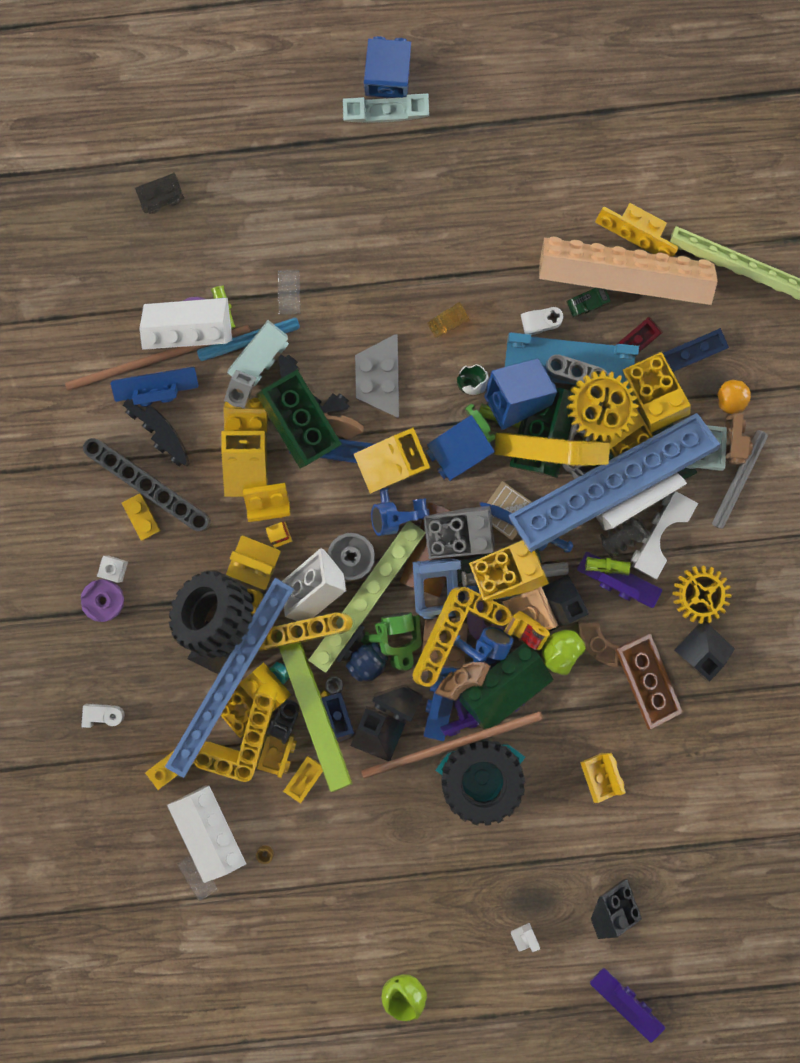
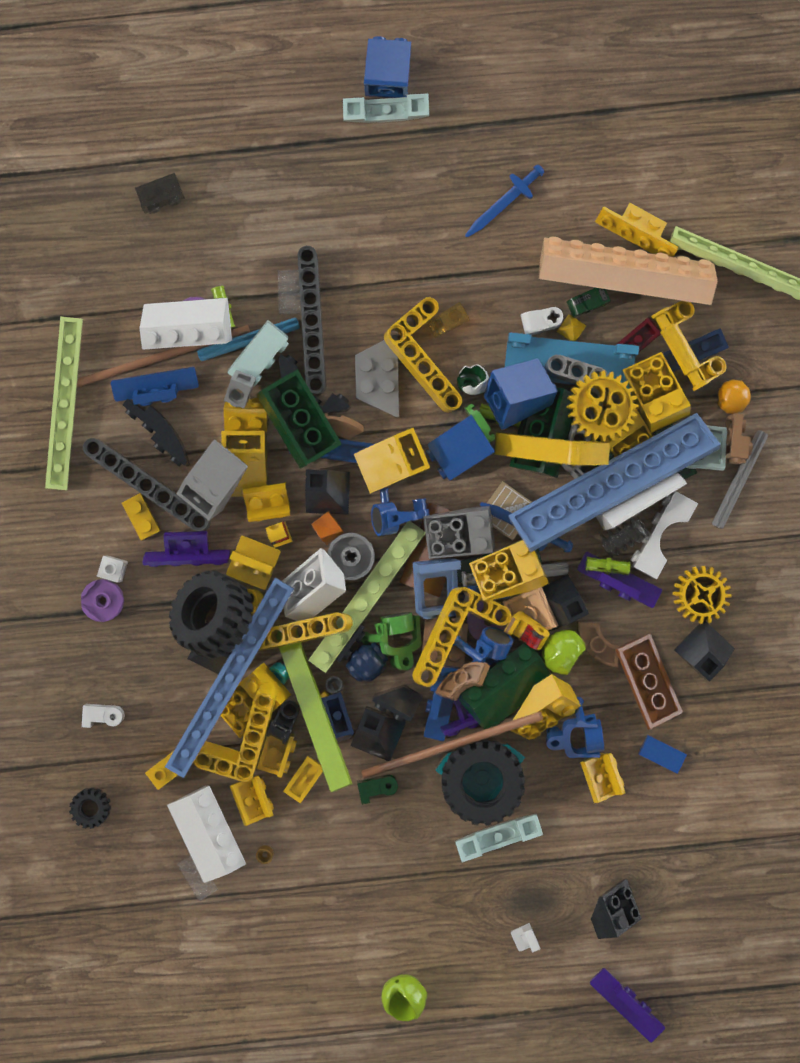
none -> yellowish green plate [45,316,83,490]
none -> black tyre [69,788,111,829]
none -> dark purple bracket [142,531,230,567]
none -> light grey slope [177,440,248,521]
none -> yellow bracket [229,775,274,826]
none -> dark grey beam [298,245,326,396]
none -> black slope [305,469,350,515]
none -> orange slope [311,512,344,545]
none -> dark green leg [357,774,398,805]
none -> yellow beam [384,297,462,413]
none -> light aqua slope [455,814,543,862]
none -> blue sword [465,165,544,237]
none -> yellow slope [510,674,581,740]
none -> blue piece [546,697,604,758]
none -> yellow slope [557,314,586,341]
none -> blue tile [638,735,687,774]
none -> yellow piece [651,301,726,391]

